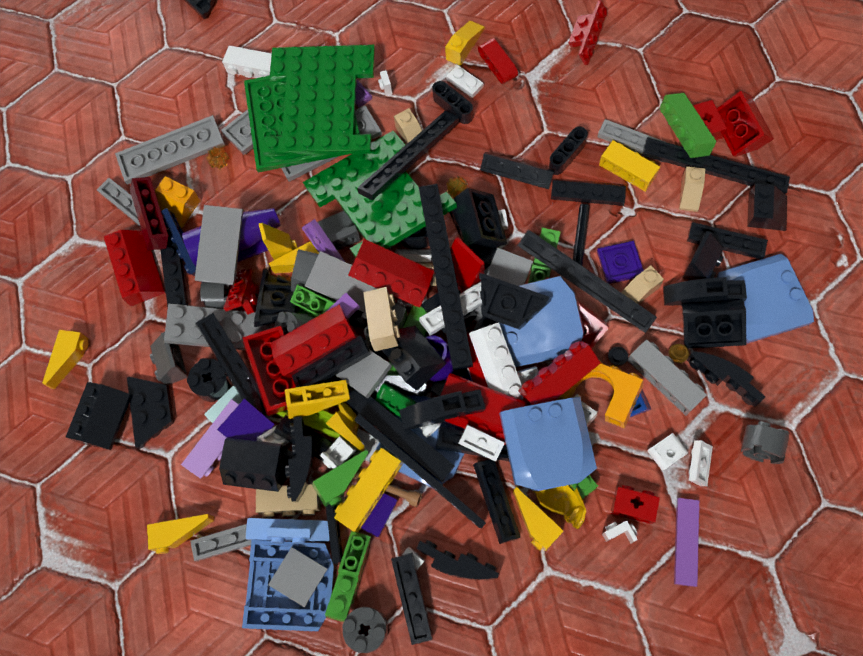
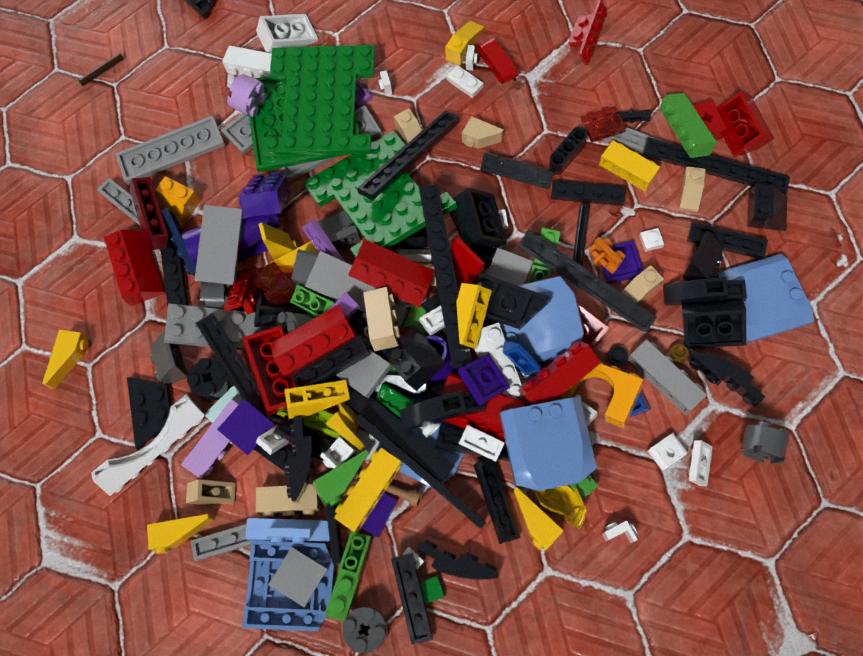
black slope [65,382,132,450] -> none
clear yellow gear [206,146,229,169] -> none
black slope [219,438,288,492] -> none
black beam [432,81,473,124] -> none
clear yellow gear [446,176,468,198] -> none
red brick [610,485,660,525] -> none
medium lavender tile [674,498,699,587] -> none
none -> dark brown bar [78,53,124,86]
none -> white arch [91,394,205,496]
none -> tan slope [186,479,235,505]
none -> lavender brick [227,74,267,117]
none -> dark purple brick [239,172,290,218]
none -> clear red brick [254,262,295,306]
none -> white slope [256,14,318,54]
none -> green tile [420,576,445,605]
none -> yellow slope [456,283,492,349]
none -> dark purple tile [457,353,511,406]
none -> tan slope [462,116,503,149]
none -> white plate [466,45,478,71]
none -> blue slope [502,341,542,376]
none -> clear red plate [581,106,626,143]
none -> orange hips [589,237,625,274]
none -> black pin [613,109,651,124]
none -> white plate [639,228,664,252]

